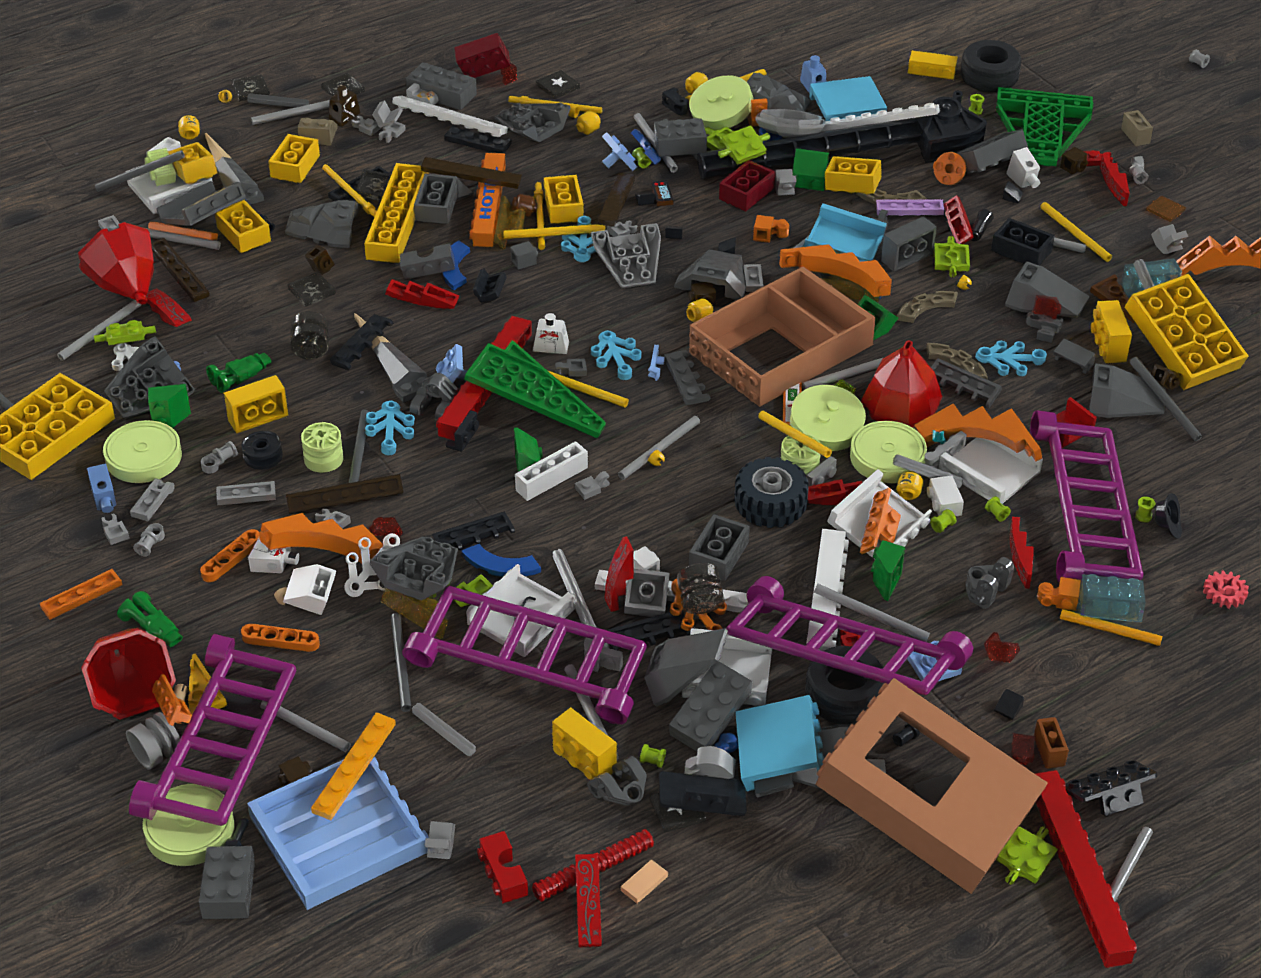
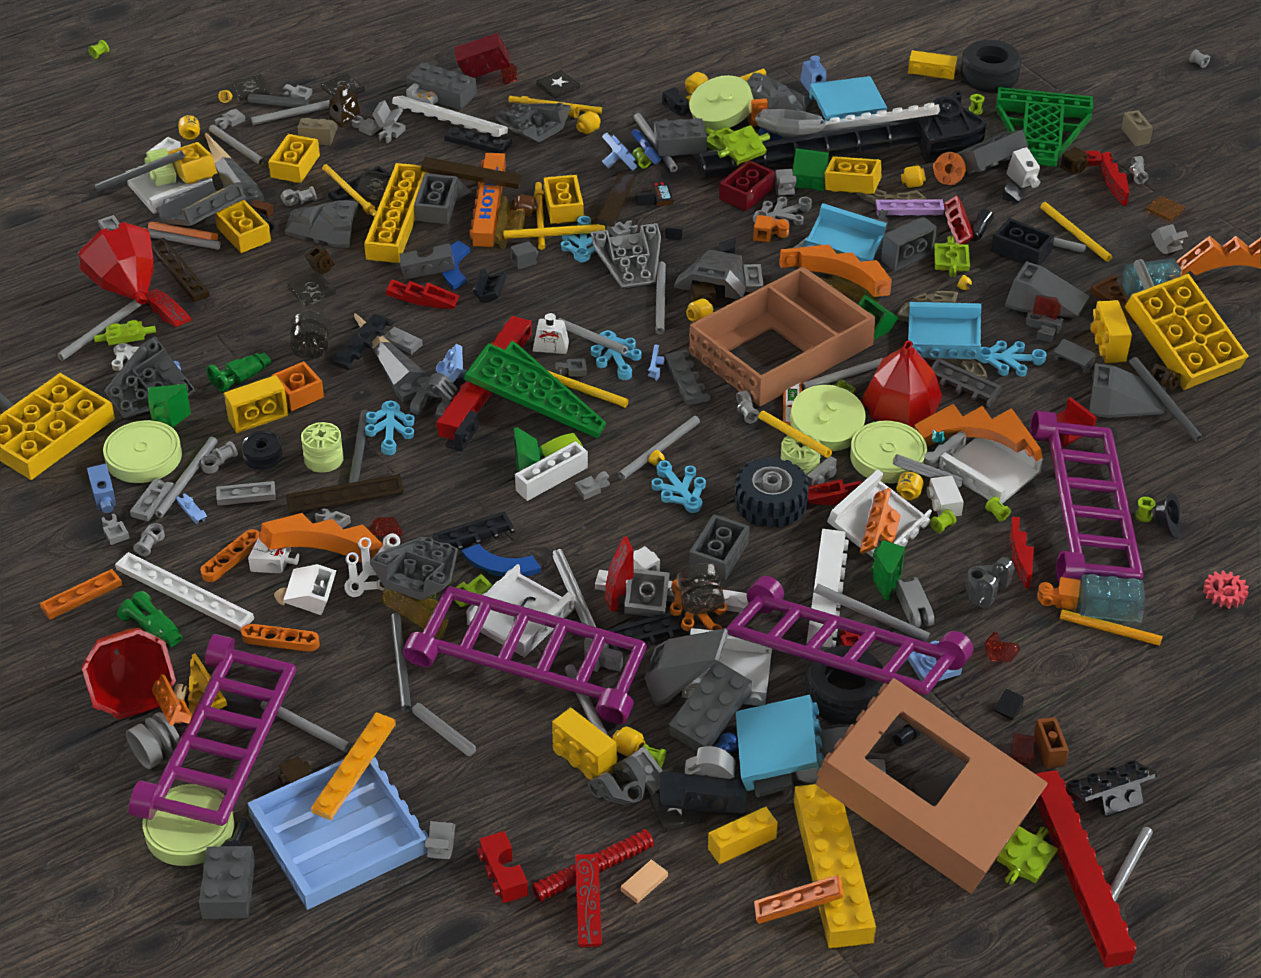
none -> lime bush [88,40,109,59]
none -> white plate [115,552,254,632]
none -> light grey piece [154,437,218,518]
none -> light blue piece [176,493,207,524]
none -> light grey piece [209,125,265,166]
none -> light grey plate [215,109,245,130]
none -> reddish brown piece [250,199,274,219]
none -> orange brick [272,361,324,411]
none -> light grey connector [281,186,317,206]
none -> light grey plate [283,84,312,100]
none -> light grey plate [383,327,423,355]
none -> lime slope [540,433,583,458]
none -> light grey piece [557,318,628,355]
none -> yellow head [612,726,645,757]
none -> light grey plate [631,747,663,795]
none -> medium azure plant [651,460,706,513]
none -> light grey piece [655,261,666,334]
none -> yellow brick [708,807,778,865]
none -> light grey connector [736,390,760,424]
none -> light grey plant [753,197,812,225]
none -> orange tile [754,875,844,924]
none -> yellow brick [793,784,876,948]
none -> light grey piece [895,577,934,628]
none -> yellow head [901,165,926,188]
none -> medium azure panel [908,302,981,359]

